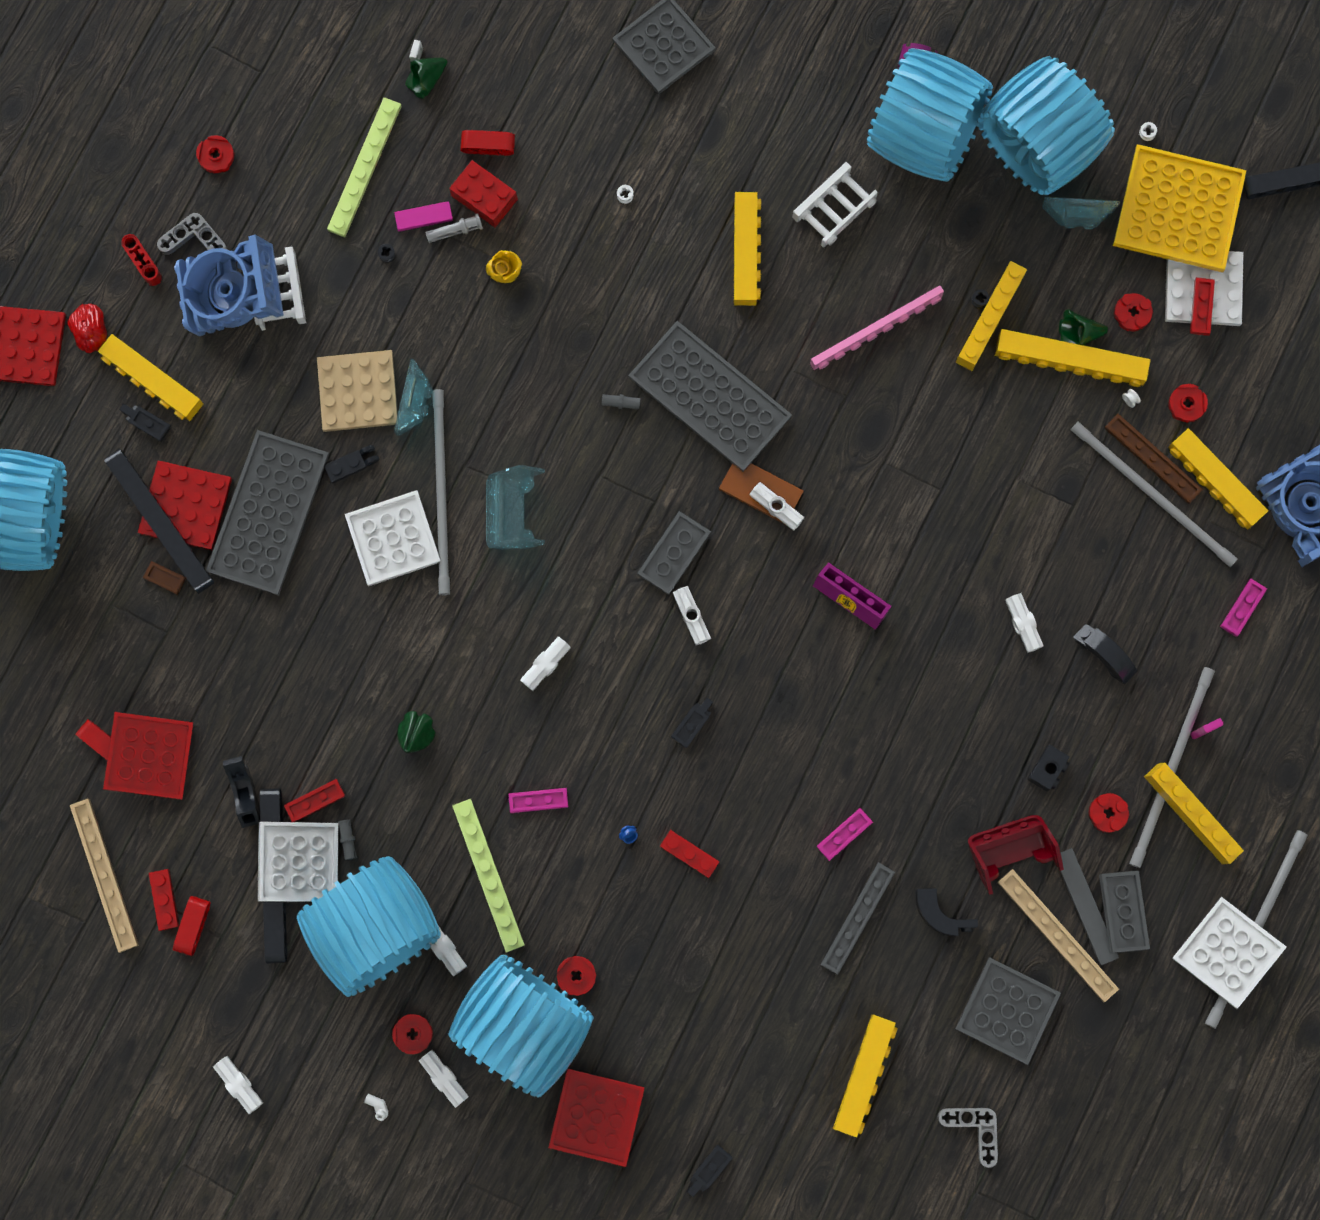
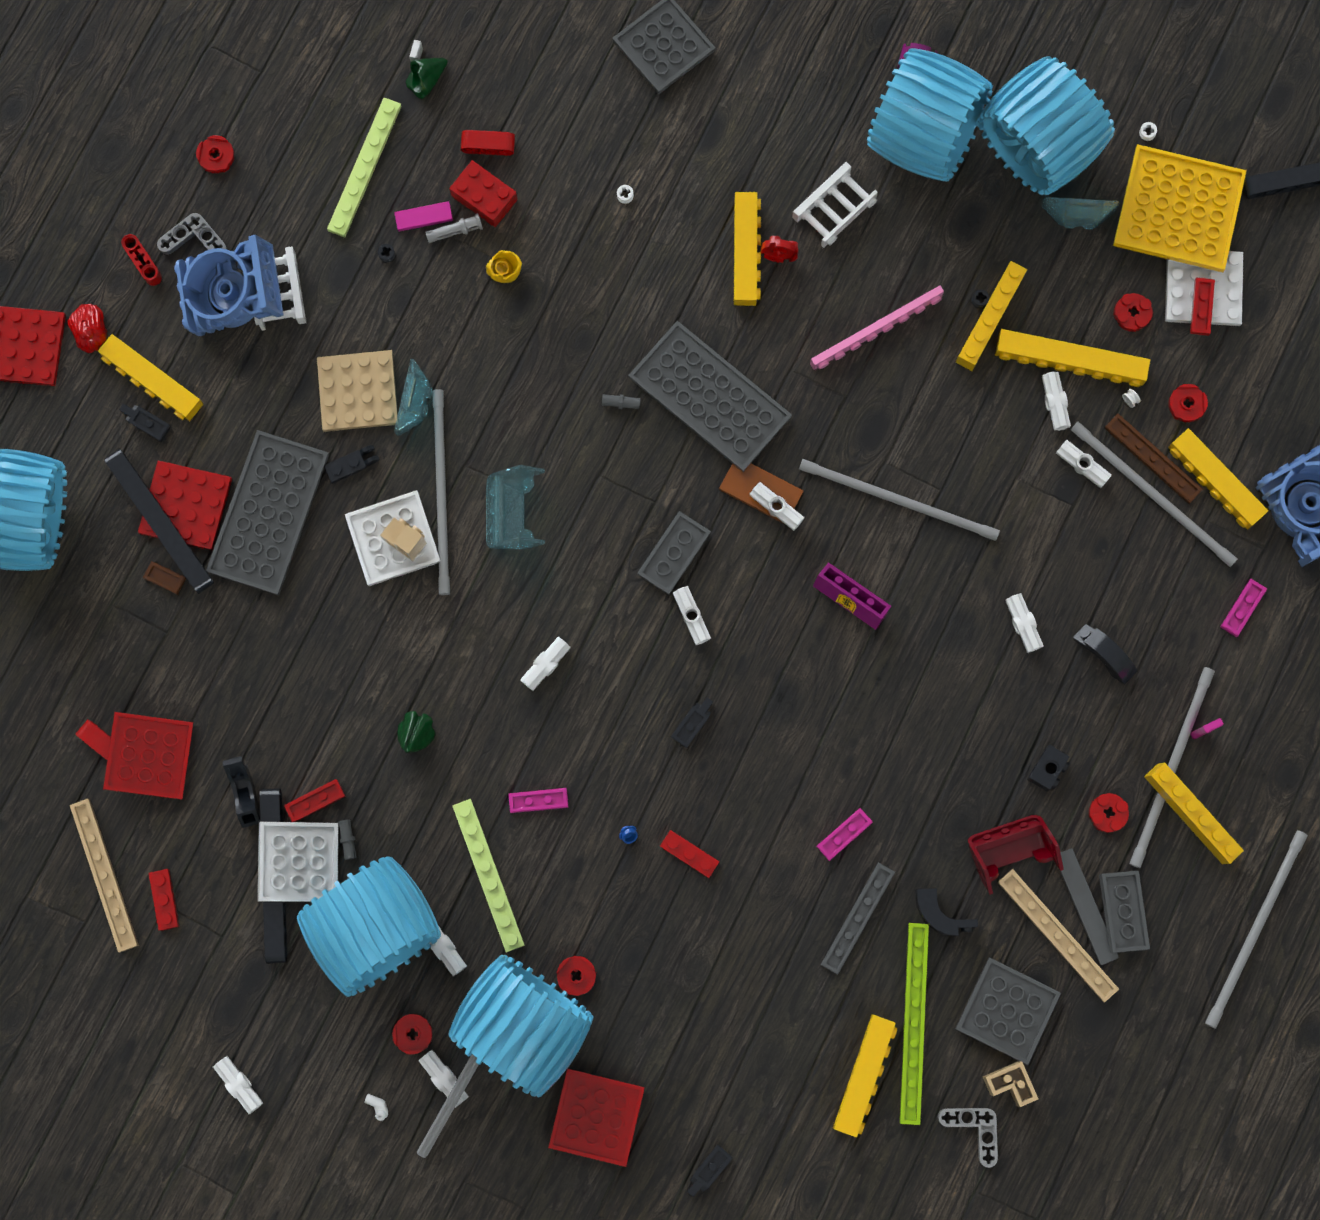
red beam [173,896,211,956] -> none
dark green hat [1059,309,1108,345] -> none
white plate [1172,897,1286,1009] -> none
none -> tan brick [380,517,427,561]
none -> light grey axle [417,1054,479,1158]
none -> red plate [761,236,799,263]
none -> light grey piece [799,459,1000,541]
none -> lime plate [900,923,929,1125]
none -> tan brick [983,1061,1038,1107]
none -> white piece [1042,372,1071,431]
none -> white piece [1056,440,1112,488]

